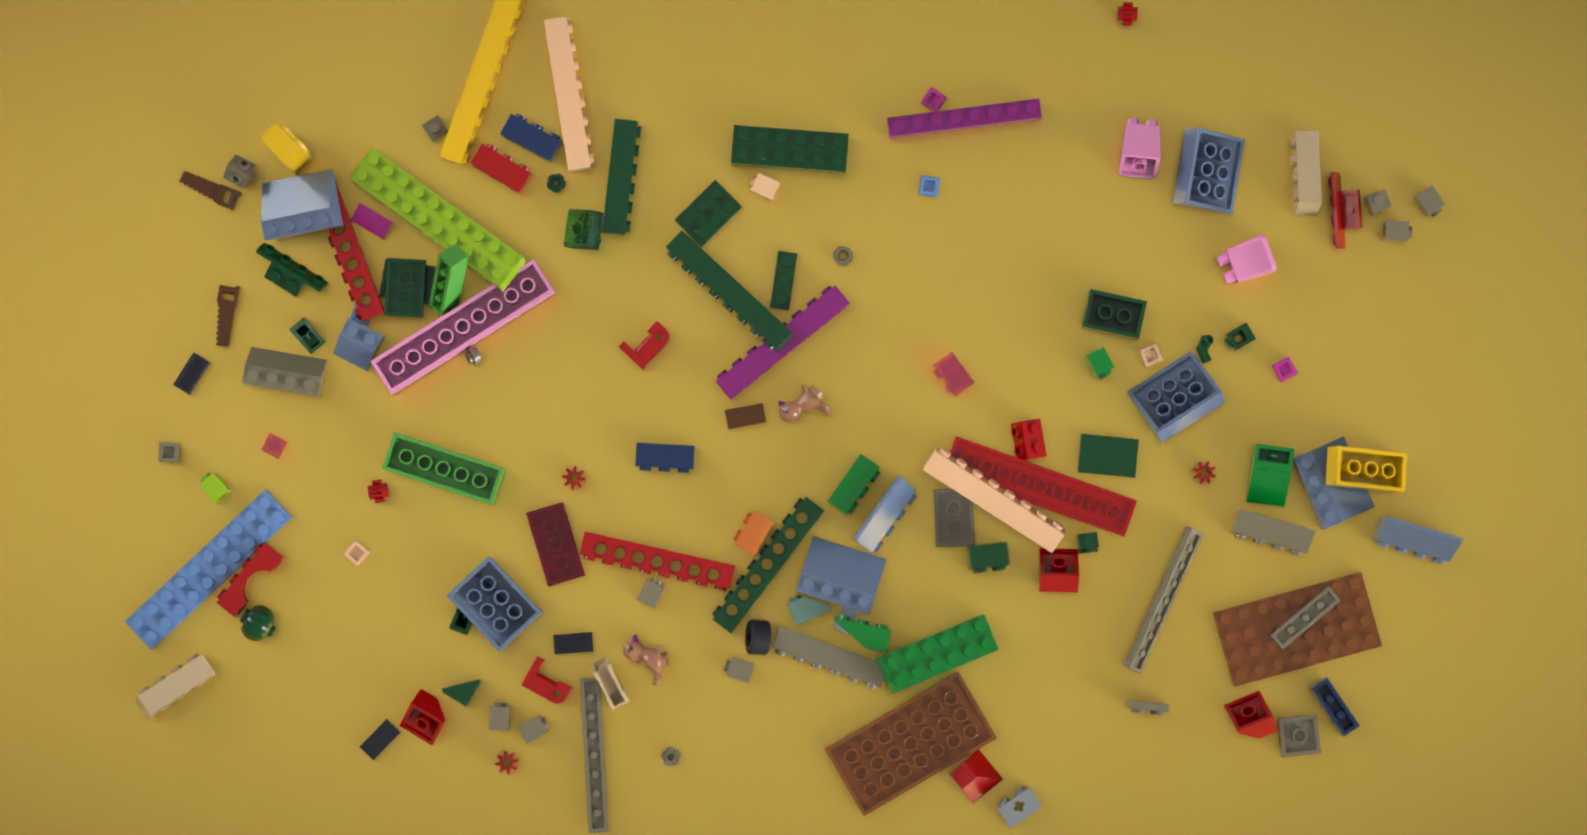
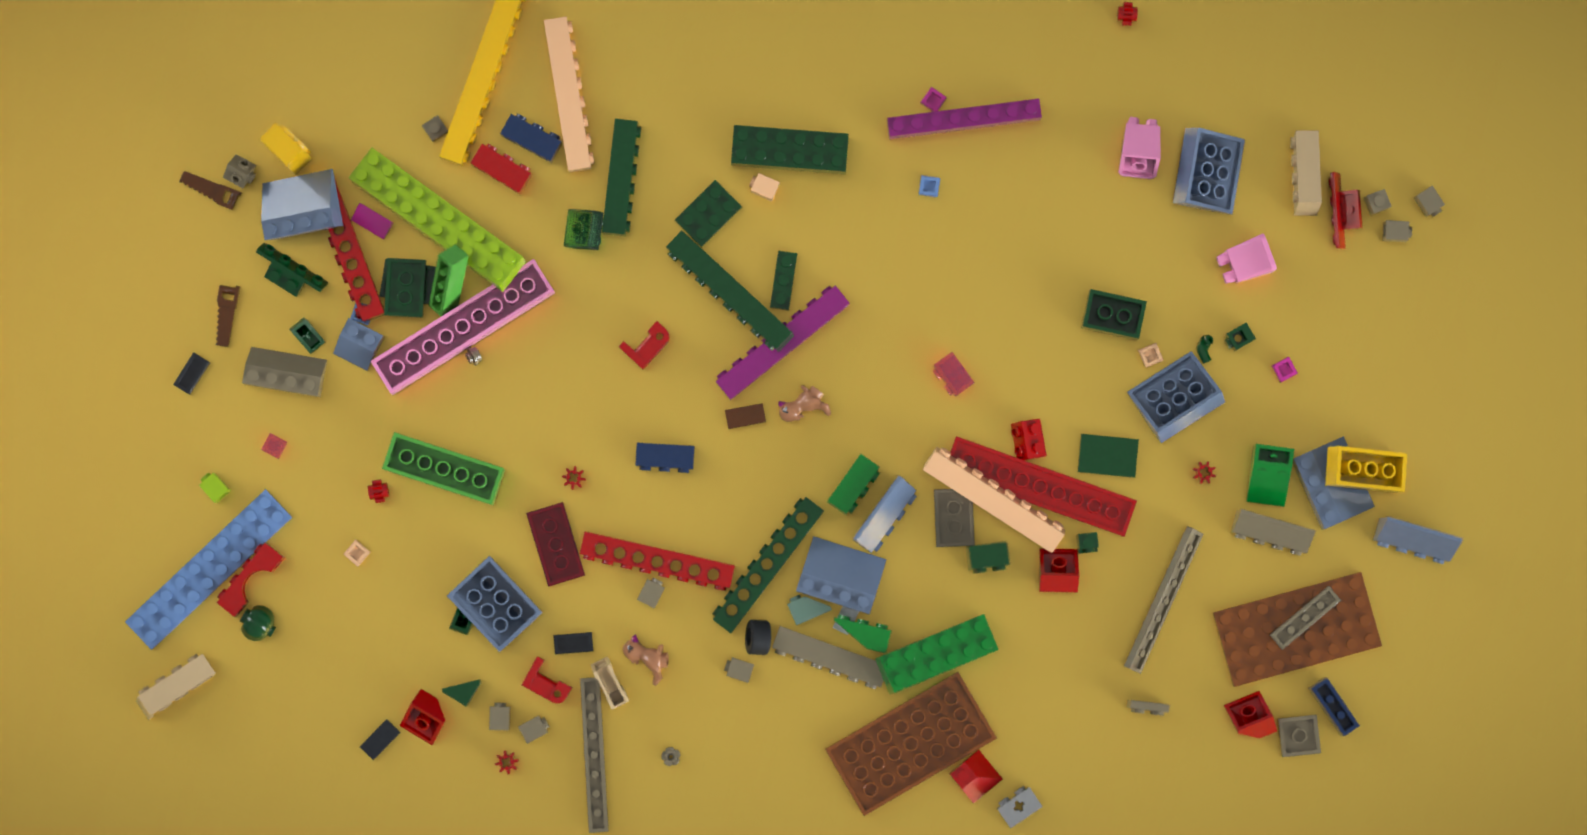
dark tan plate [158,442,180,463] -> none
dark green plate [547,174,566,192] -> none
orange slope [734,511,774,556] -> none
dark tan plate [833,246,853,266] -> none
green brick [1084,347,1114,380] -> none

